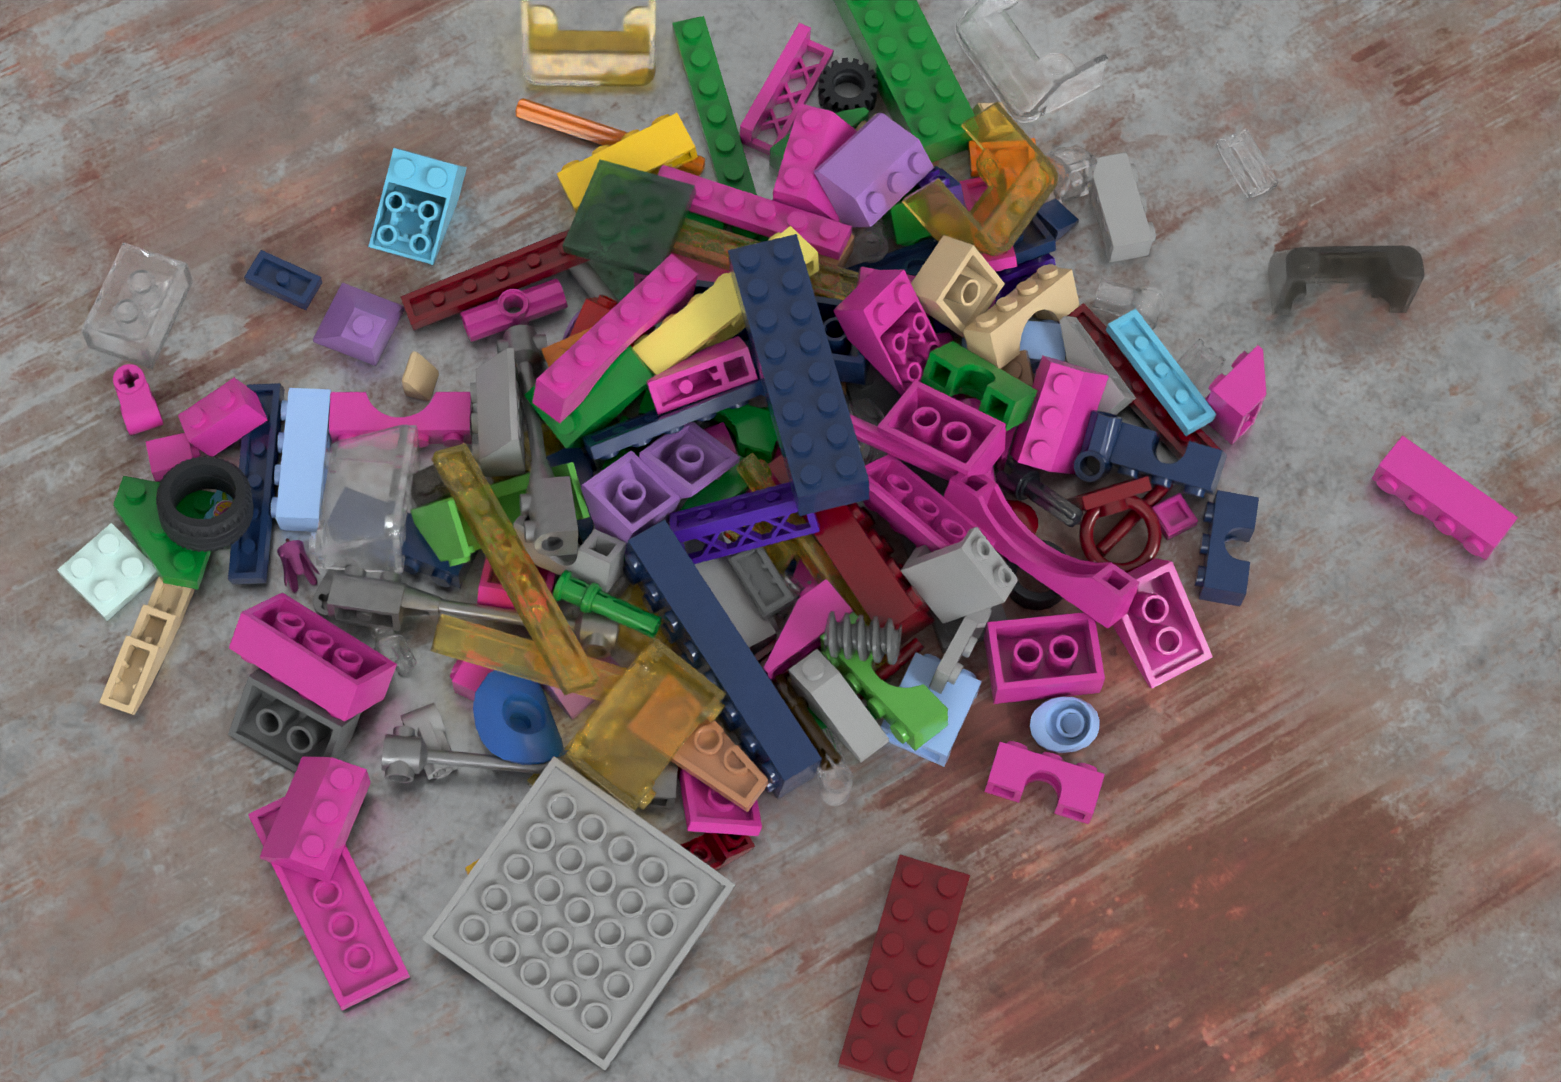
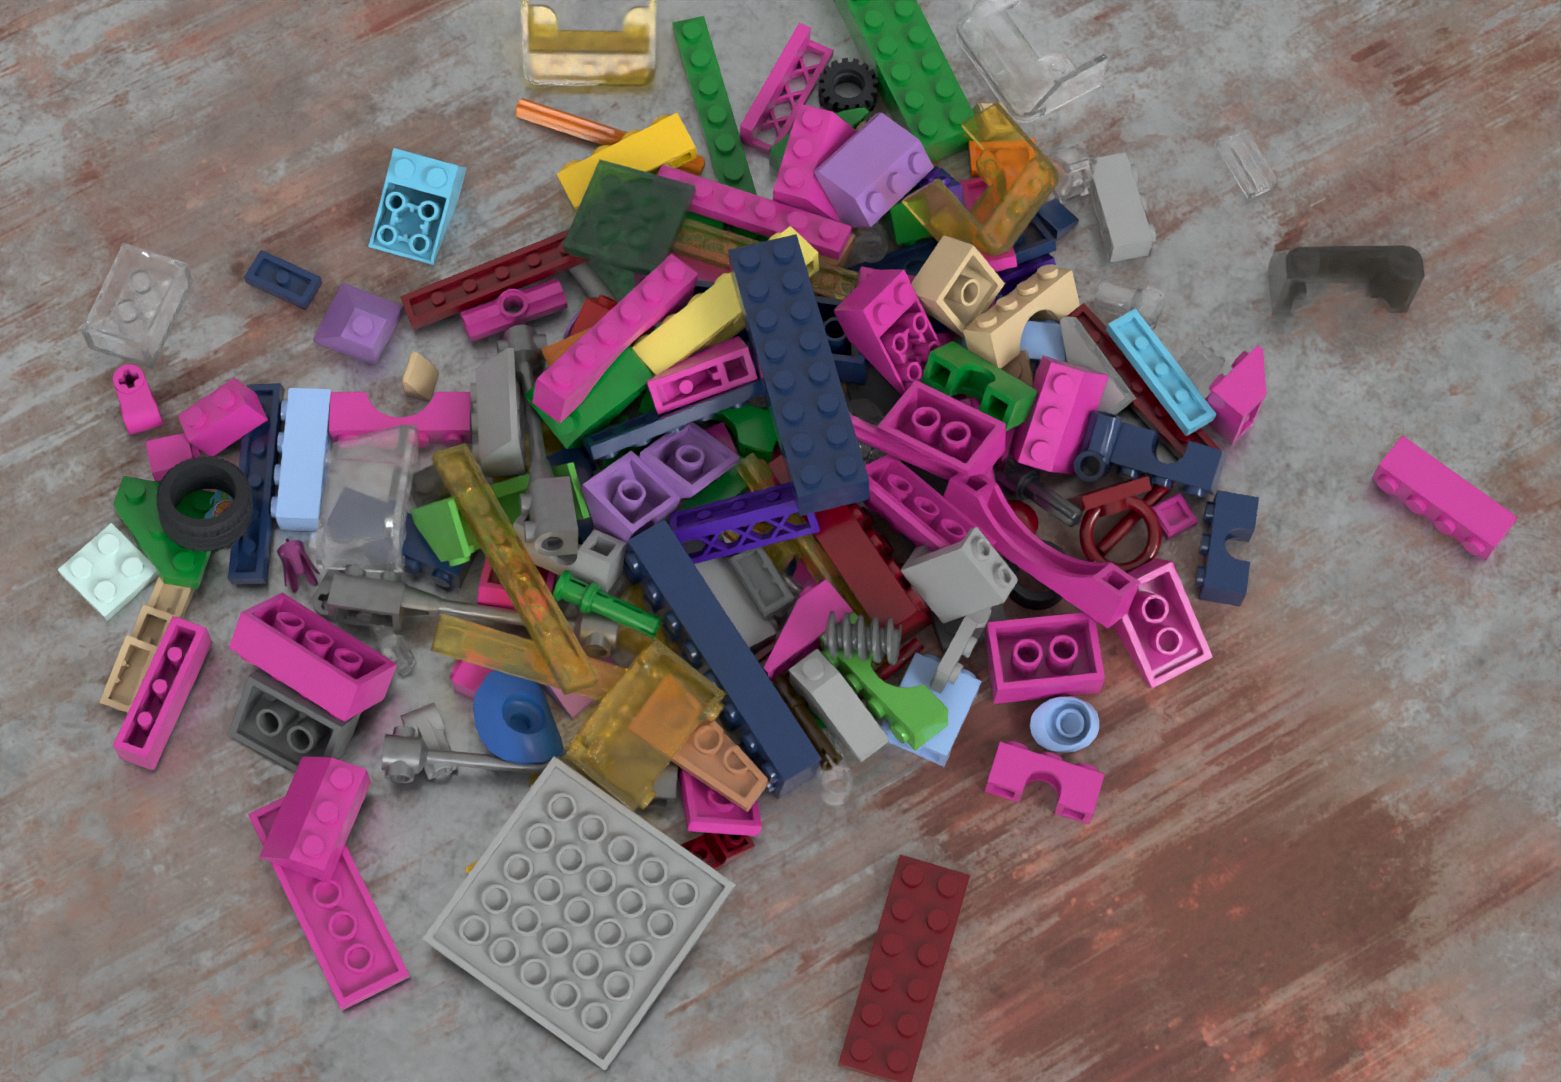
none -> dark pink brick [113,616,213,771]

